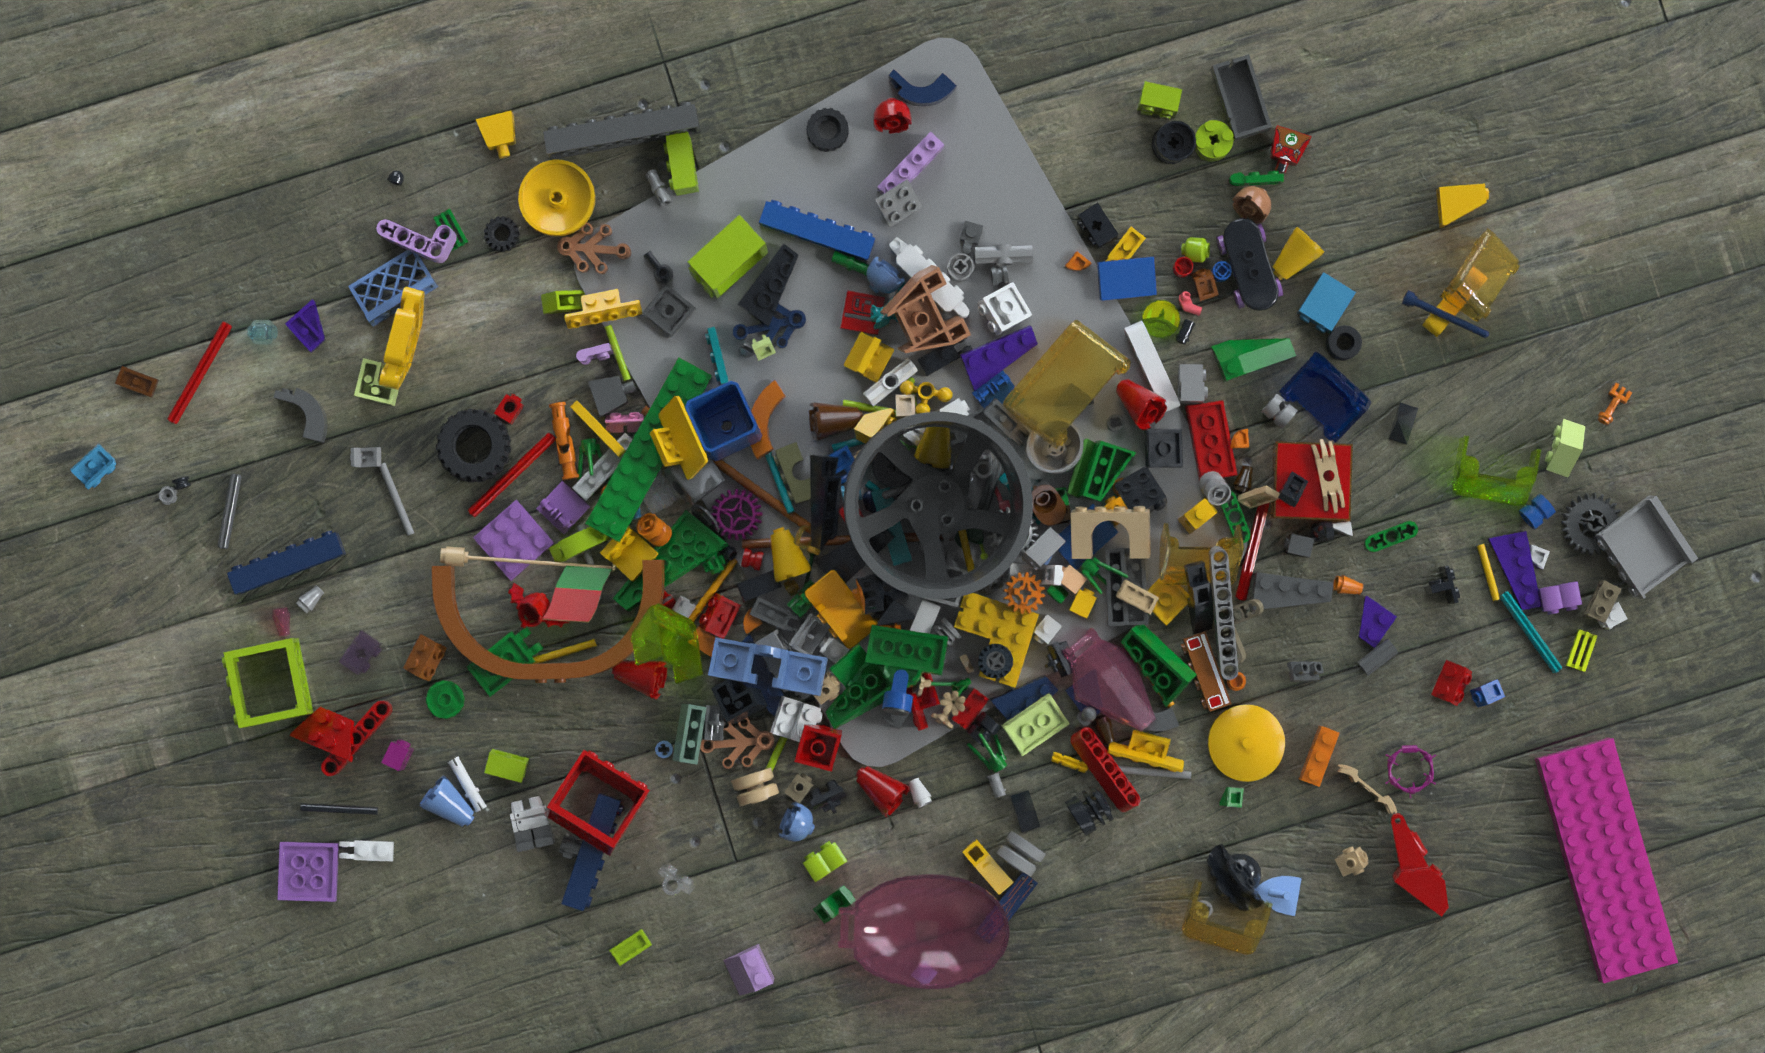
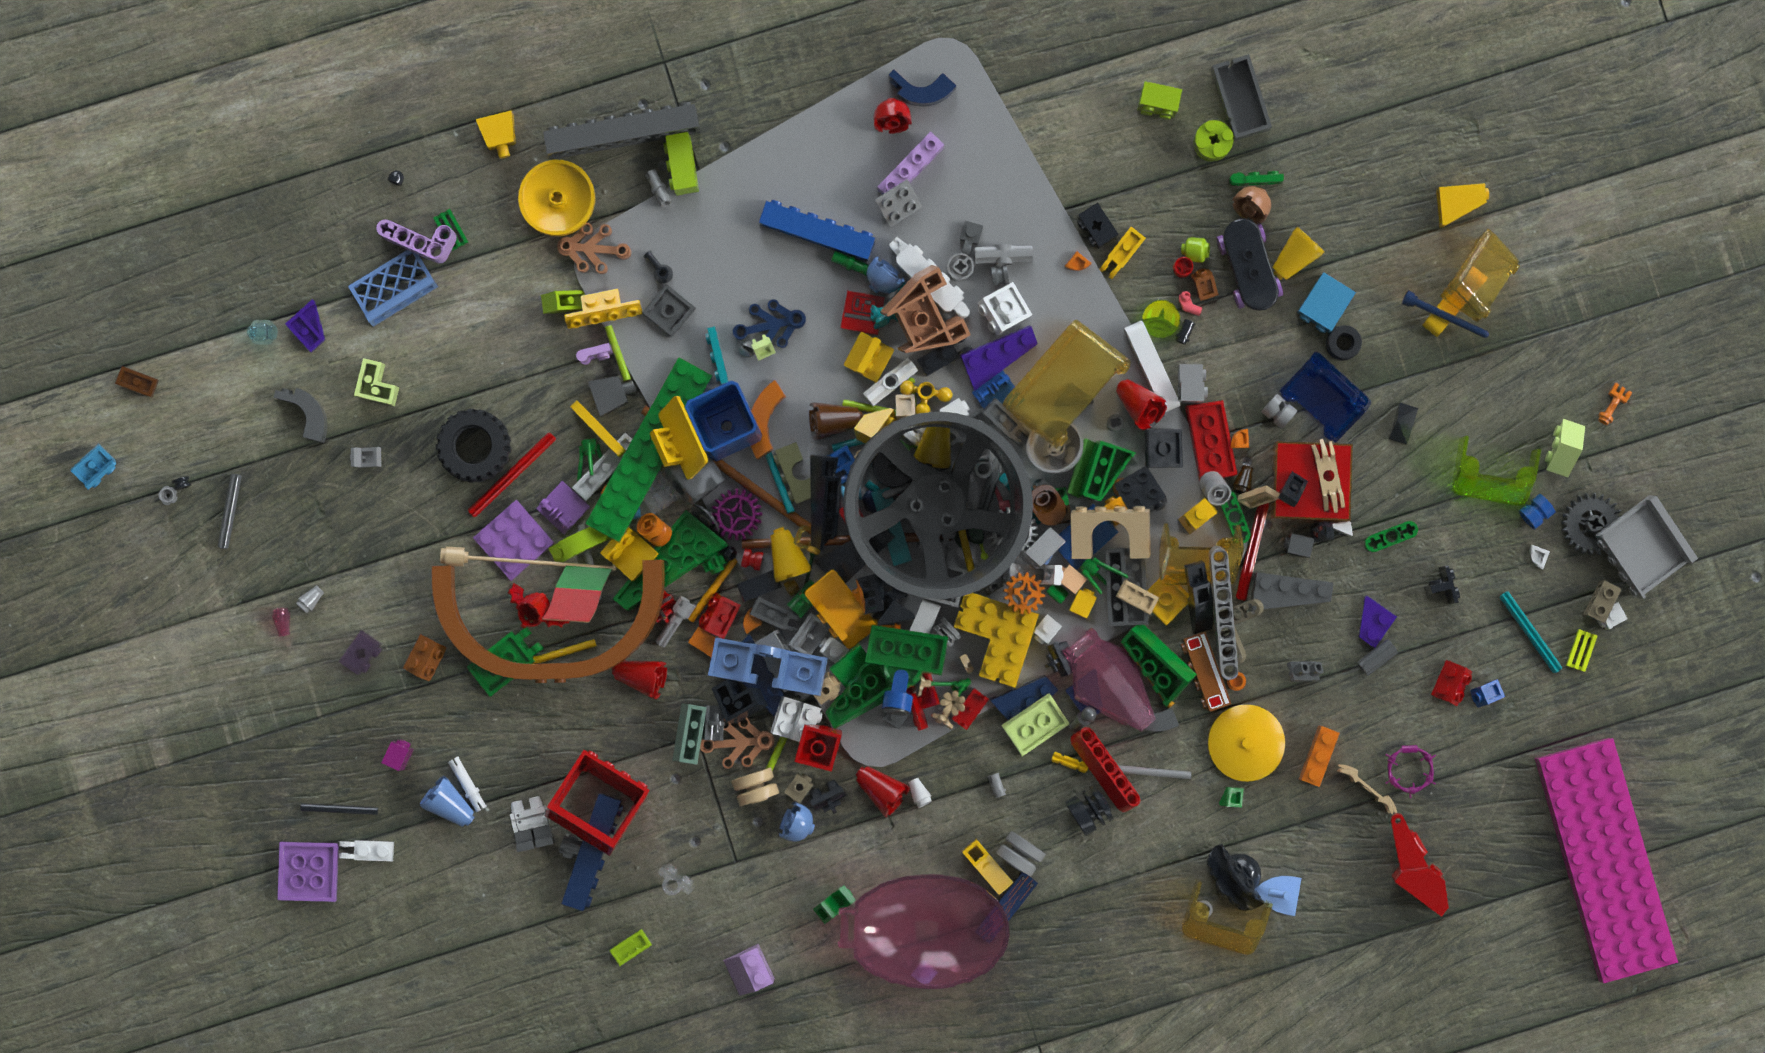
red axle [167,322,232,424] -> none
lime window [222,638,314,728] -> none
dark blue brick [227,530,346,595] -> none
red wing [290,707,354,762] -> none
red beam [321,700,393,776] -> none
yellow piece [379,286,425,390] -> none
light grey bar [379,463,414,536] -> none
green tile [426,680,465,719] -> none
black tyre [484,216,520,252] -> none
lime hinge [484,749,529,783] -> none
red brick [494,394,524,424] -> none
orange piece [549,402,579,480] -> none
bright pink hinge [605,412,645,433] -> none
clear neon green windscreen [631,603,703,684] -> none
medium blue bush [655,741,673,758] -> none
lime window [687,214,768,299] -> none
black wing [737,243,799,327] -> none
lime brick [803,840,847,882] -> none
black tyre [806,108,849,152] -> none
black wheel [965,711,1002,748] -> none
green plant [967,733,1007,773] -> none
black wheel [978,644,1013,679] -> none
black slope [1010,790,1040,833] -> none
dark brown cone [1093,714,1115,744] -> none
blue tile [1097,256,1157,301] -> none
yellow bracket [1108,729,1184,772] -> none
black wheel [1151,121,1196,164] -> none
blue wheel [1211,261,1232,282] -> none
green wedge [1211,338,1296,383] -> none
torso [1270,125,1312,174] -> none
orange cone [1333,575,1363,595] -> none
tan brick [1335,846,1368,877] -> none
yellow bar [1477,544,1500,601] -> none
dark purple wing [1487,531,1541,610] -> none
medium lavender brick [1538,581,1582,615] -> none

